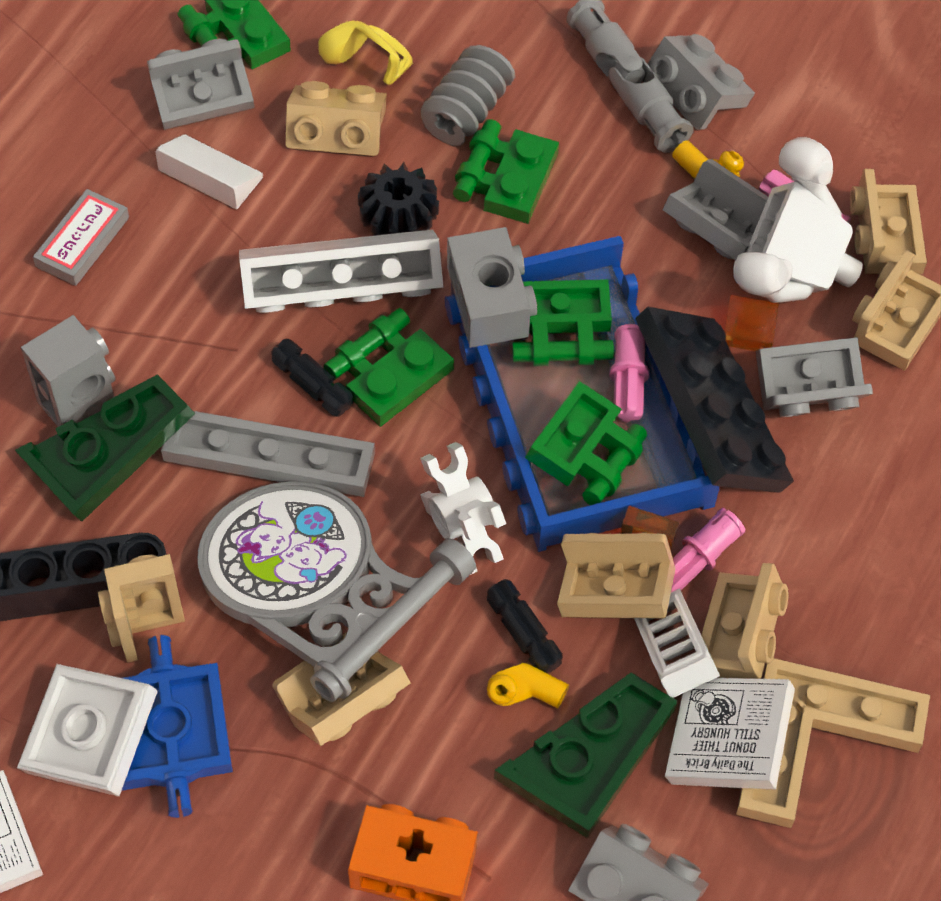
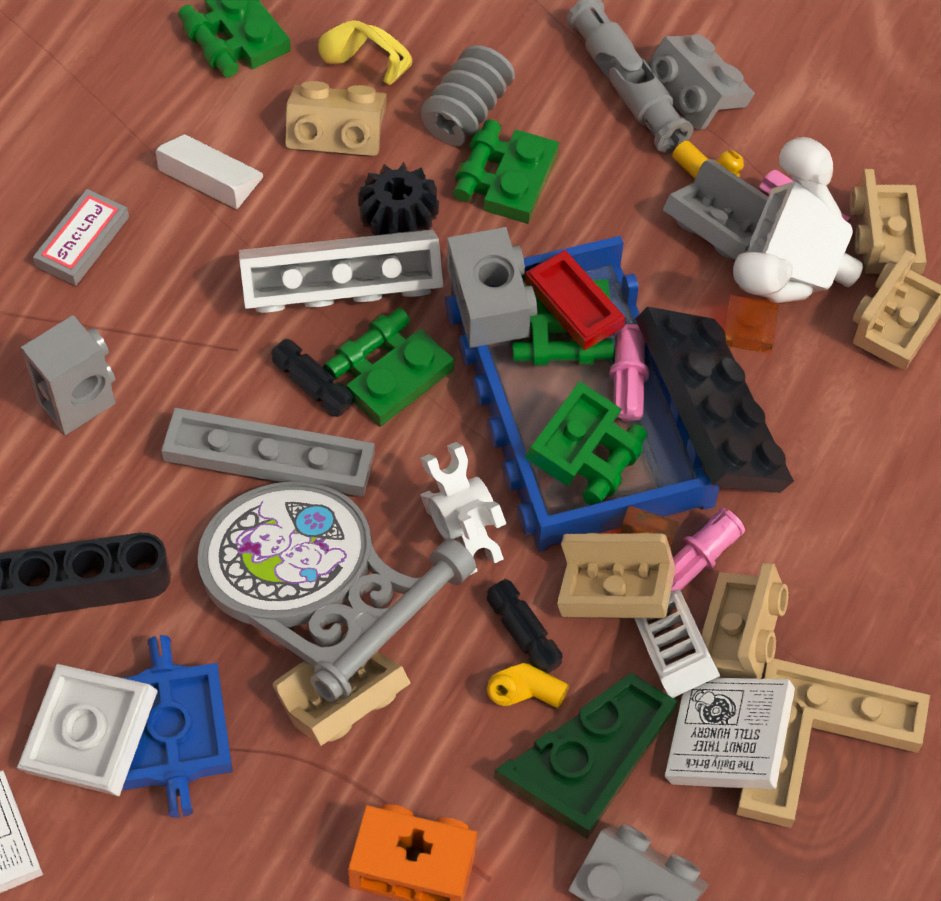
dark green wing [15,374,196,521] -> none
tan bracket [98,554,185,663] -> none
light grey bracket [147,39,254,130] -> none
light grey bracket [755,337,873,417] -> none
none -> red tile [525,250,626,351]

